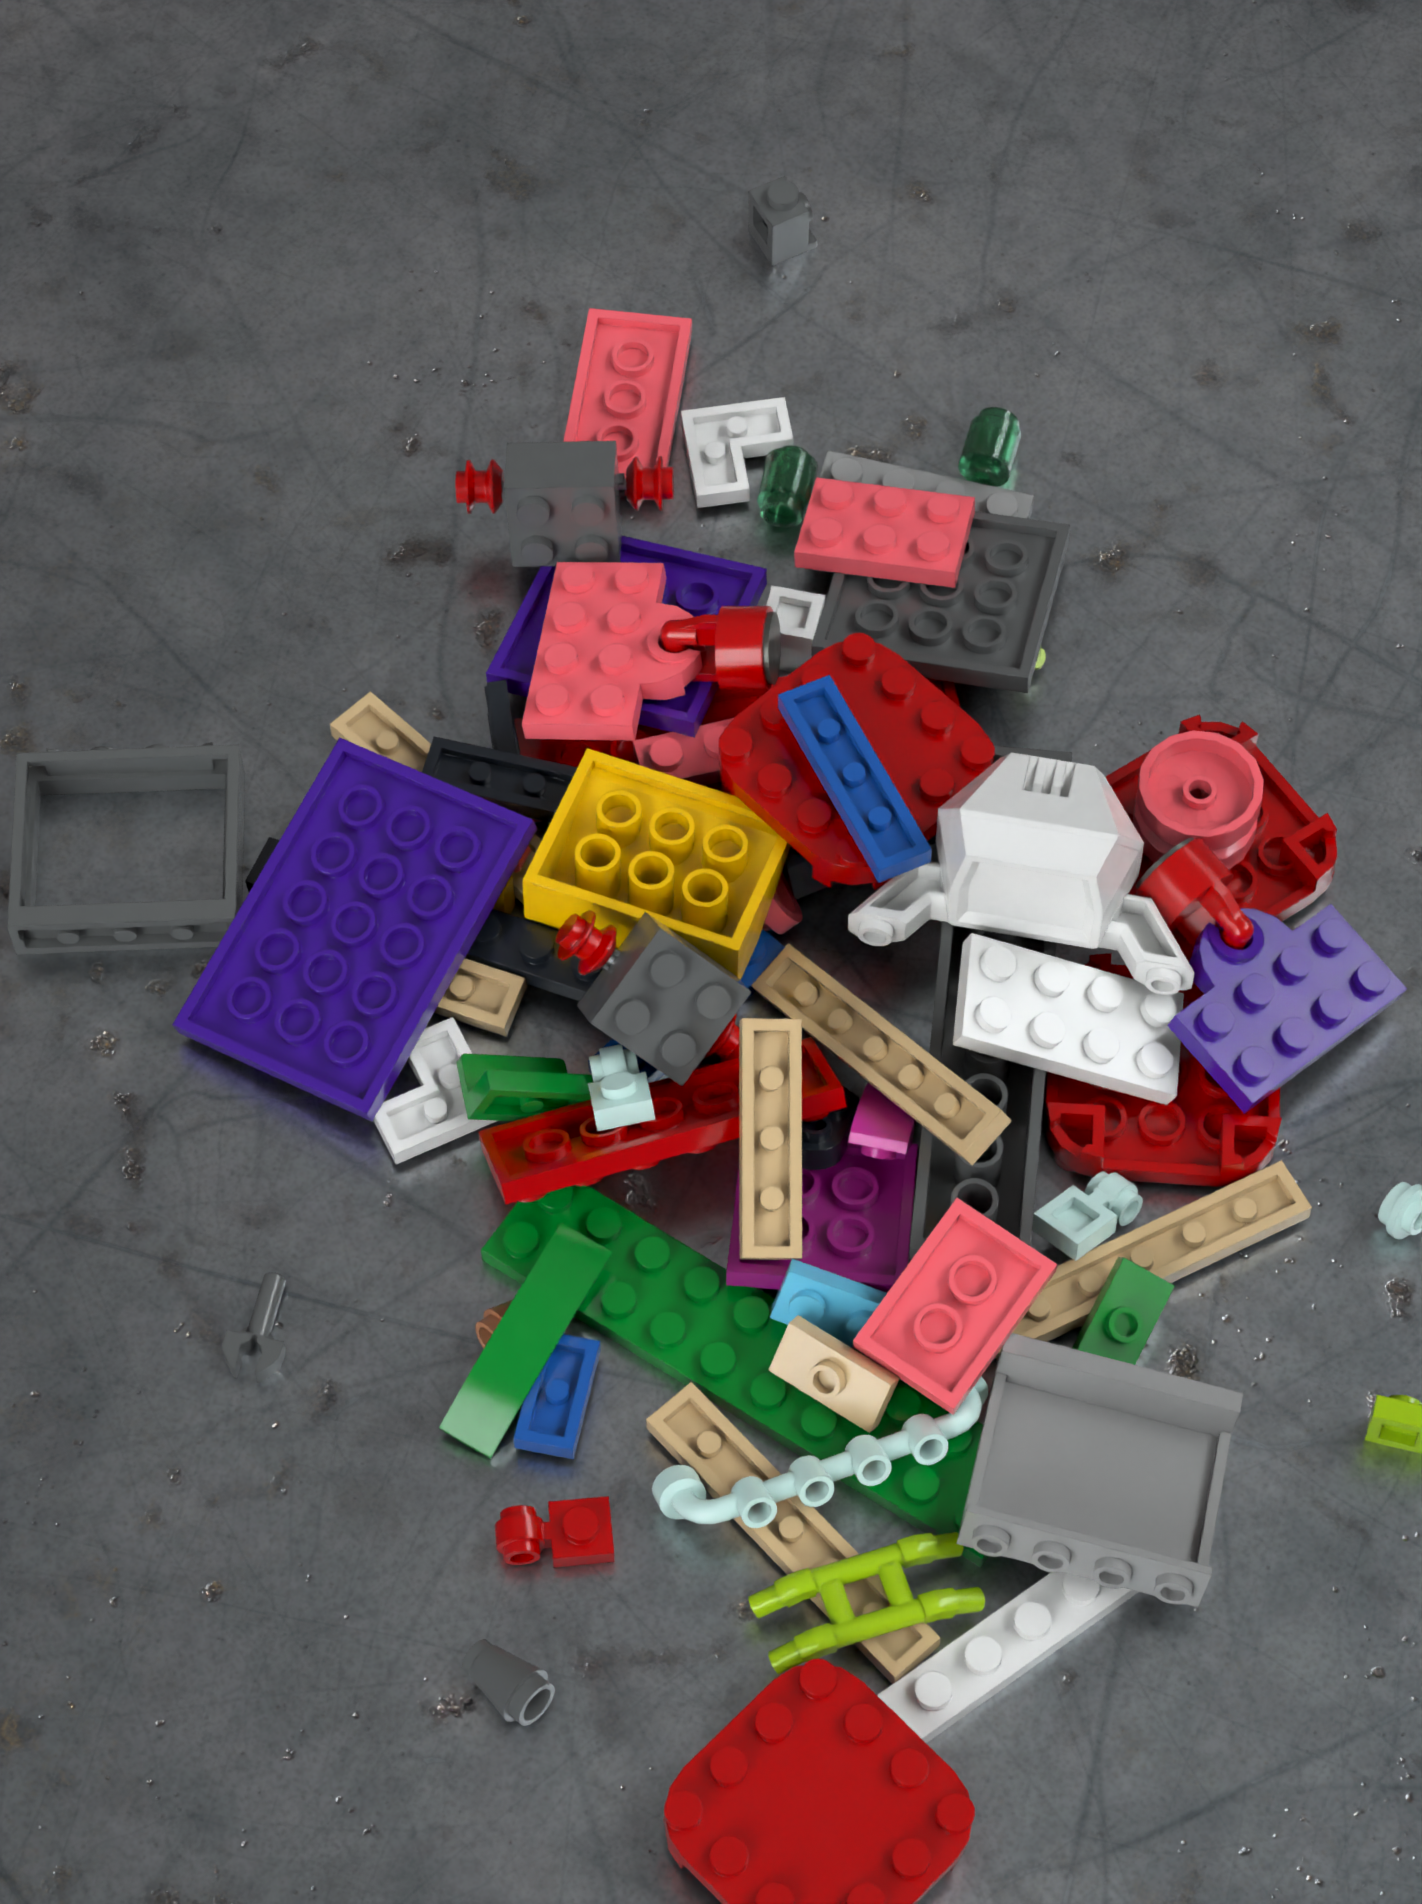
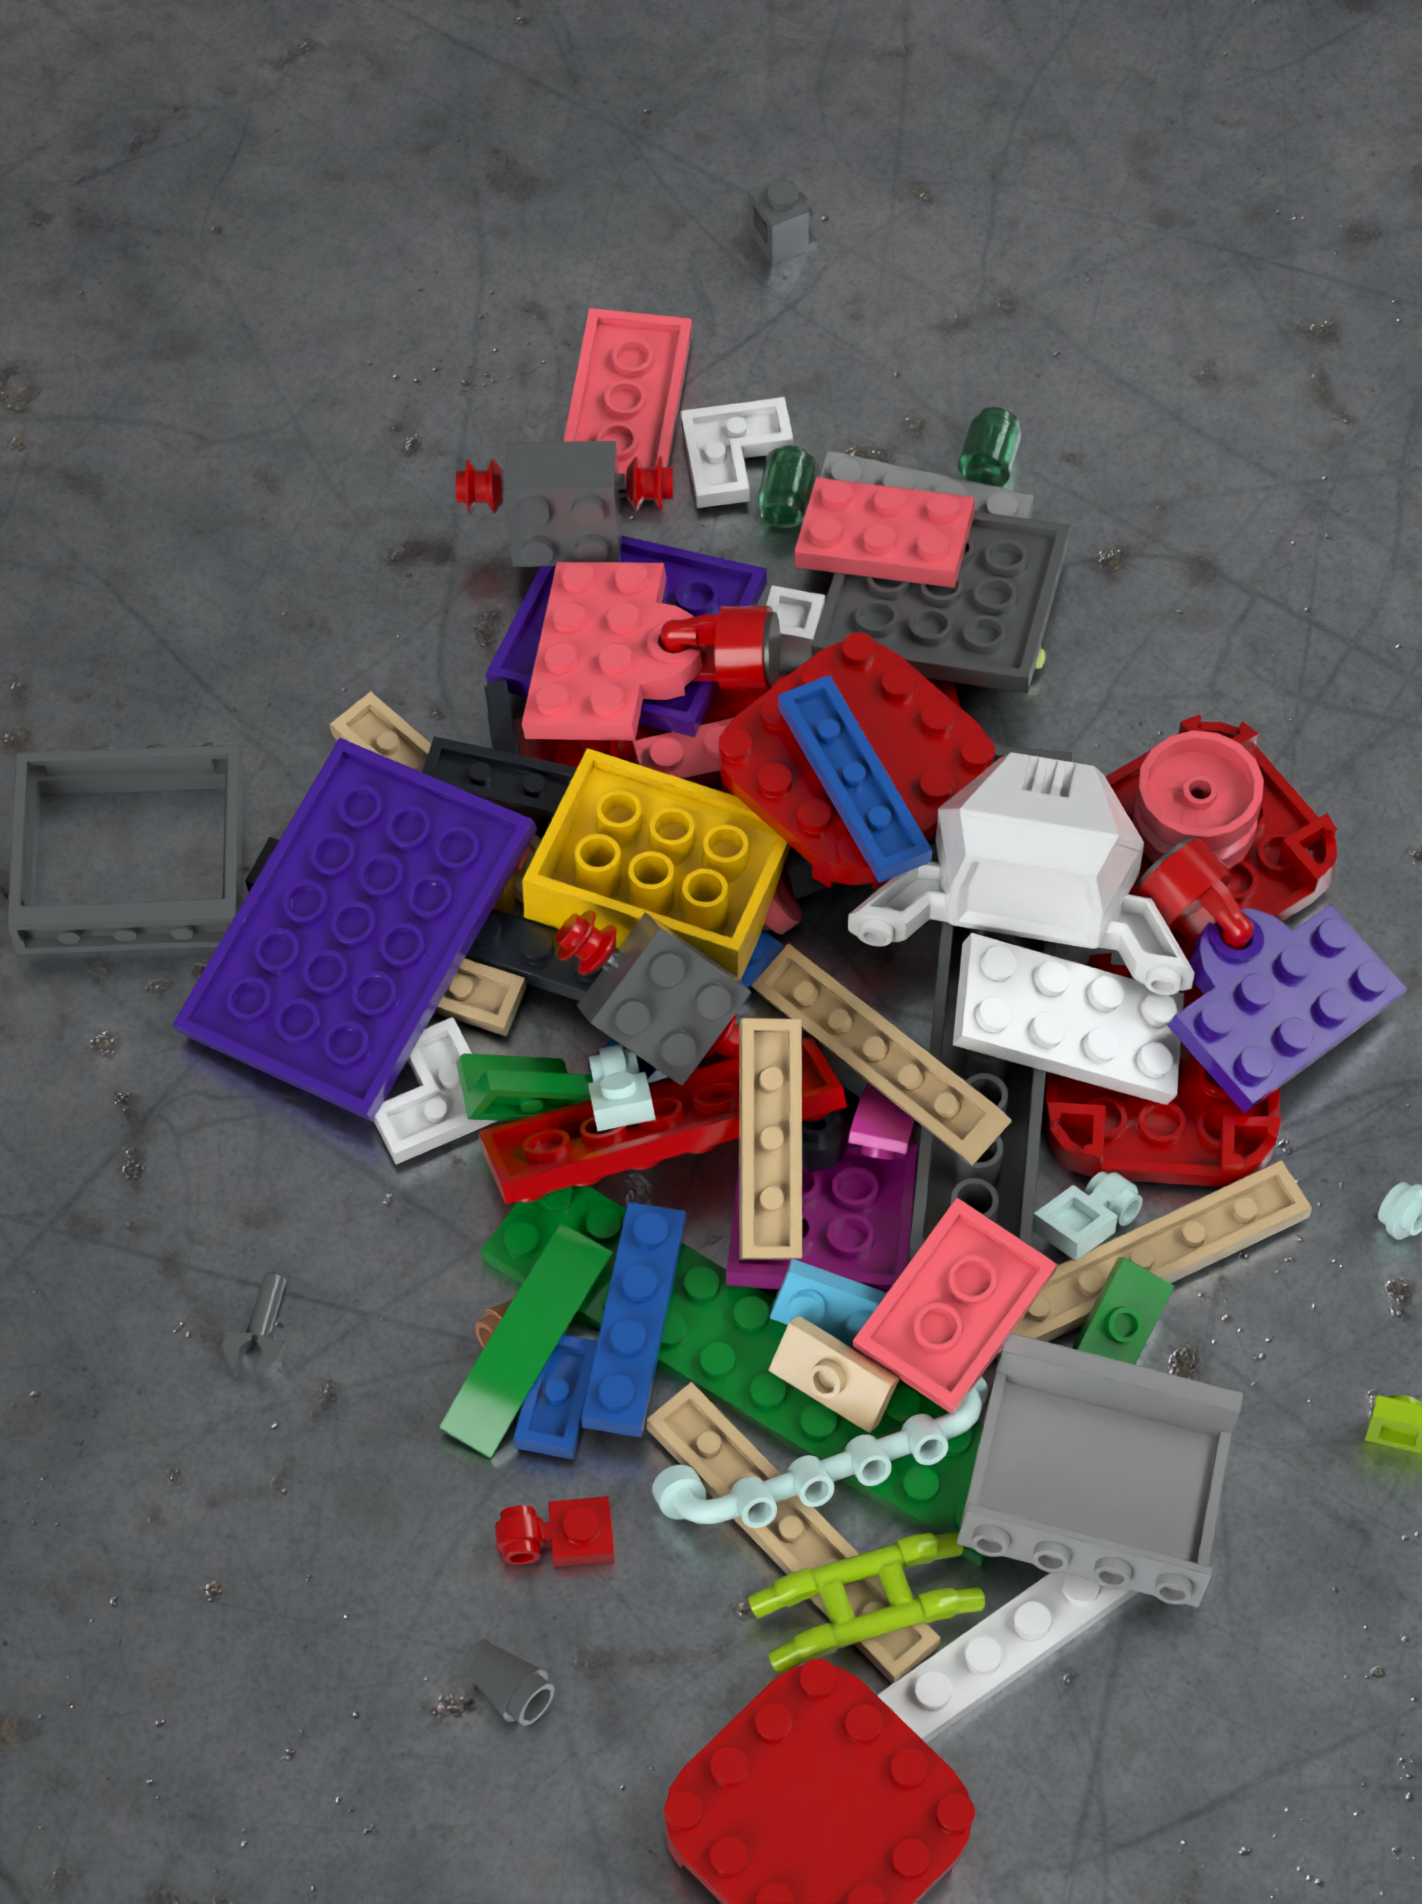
none -> blue plate [581,1202,687,1437]

